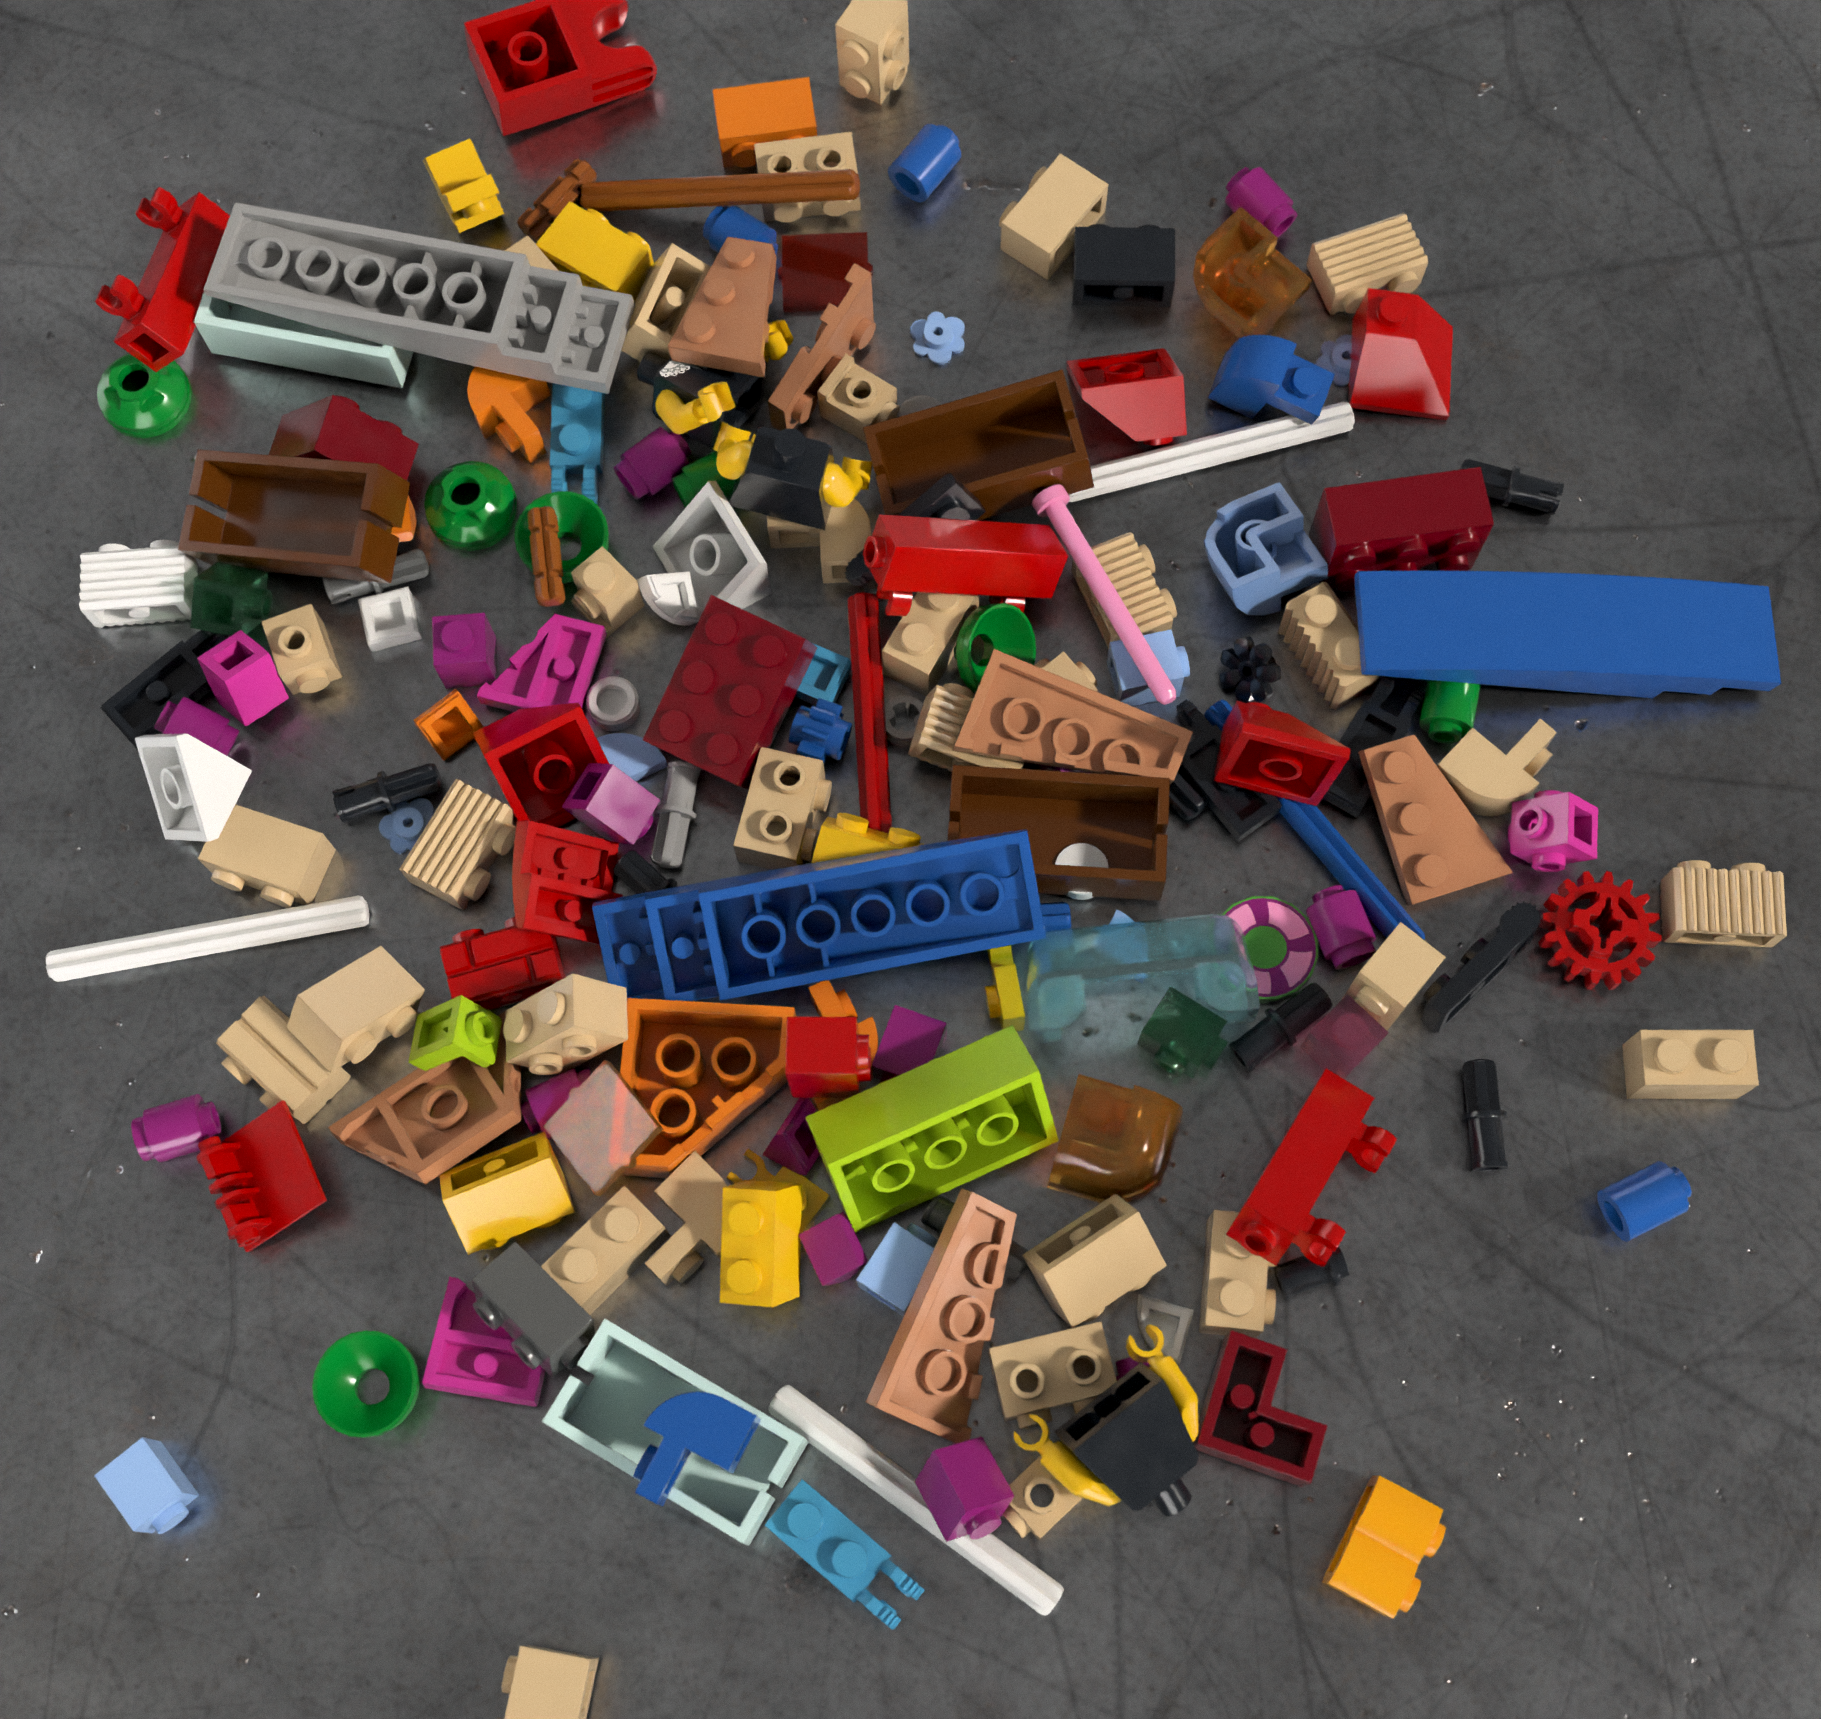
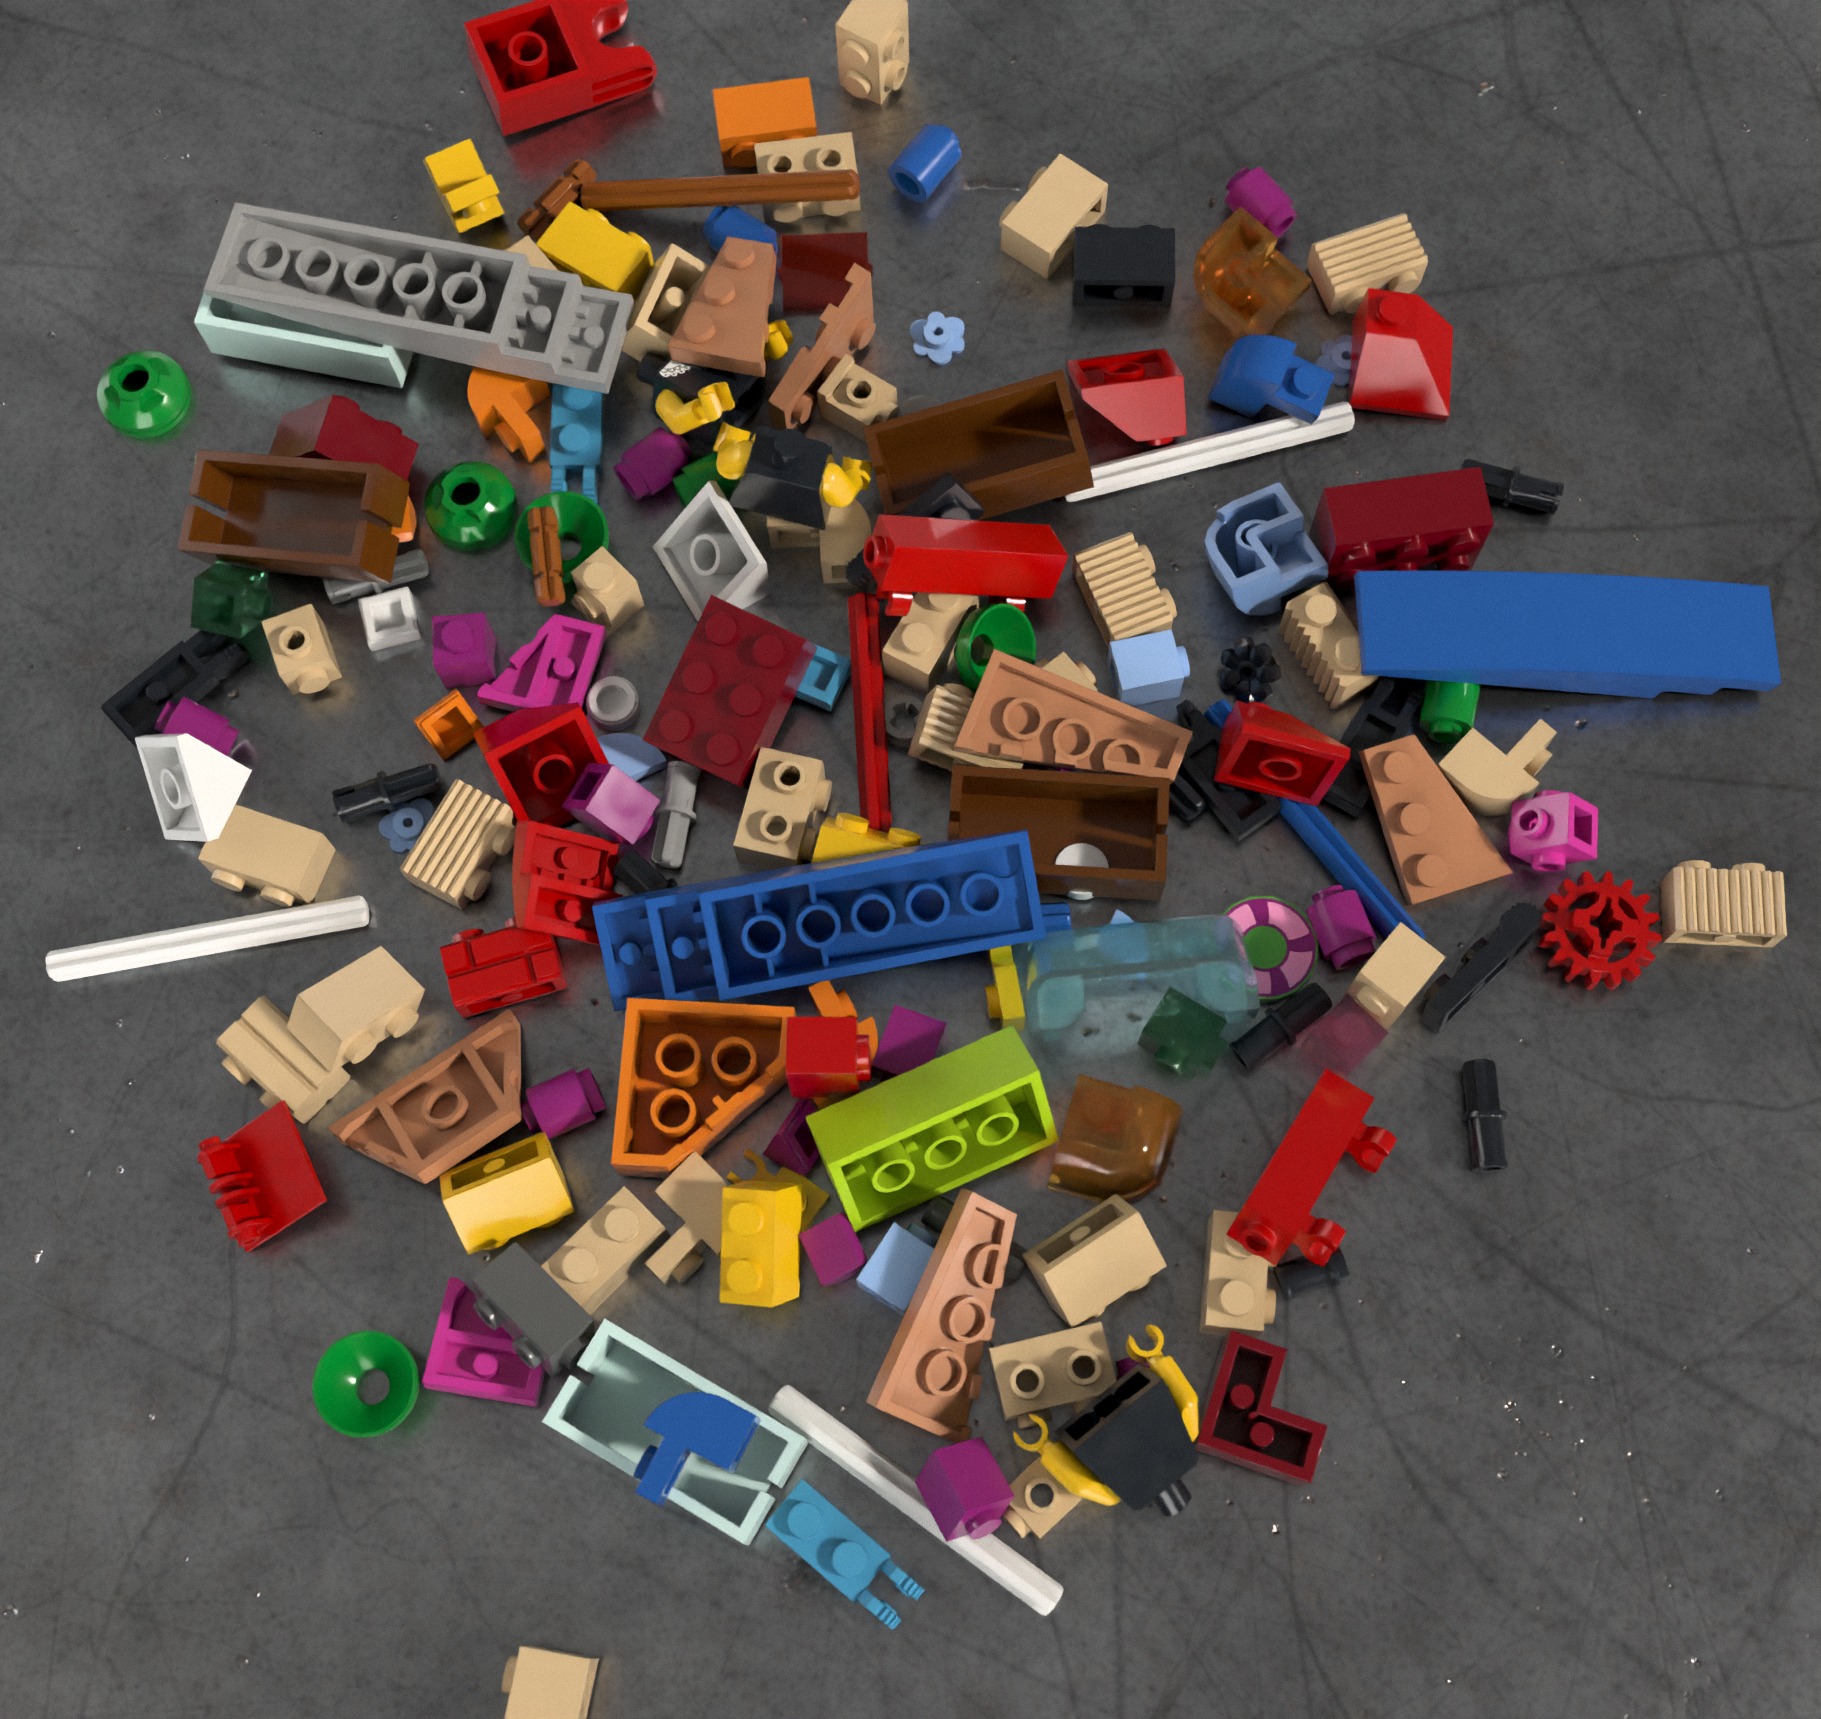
white brick [79,540,198,628] -> none
light blue brick [94,1437,199,1534] -> none
red brick [95,187,230,372] -> none
magenta brick [131,1094,221,1163] -> none
dark pink brick [197,630,289,727] -> none
lime bracket [408,995,502,1071] -> none
tan brick [503,973,628,1075] -> none
clear orange piece [543,1060,663,1196] -> none
white tile [637,571,699,626] -> none
blue gear [788,698,852,764] -> none
bright pink bar [1032,484,1176,705] -> none
white tile [1136,1294,1194,1367] -> none
light orange brick [1322,1475,1446,1619] -> none
blue brick [1597,1161,1692,1242] -> none
tan brick [1622,1030,1759,1099] -> none

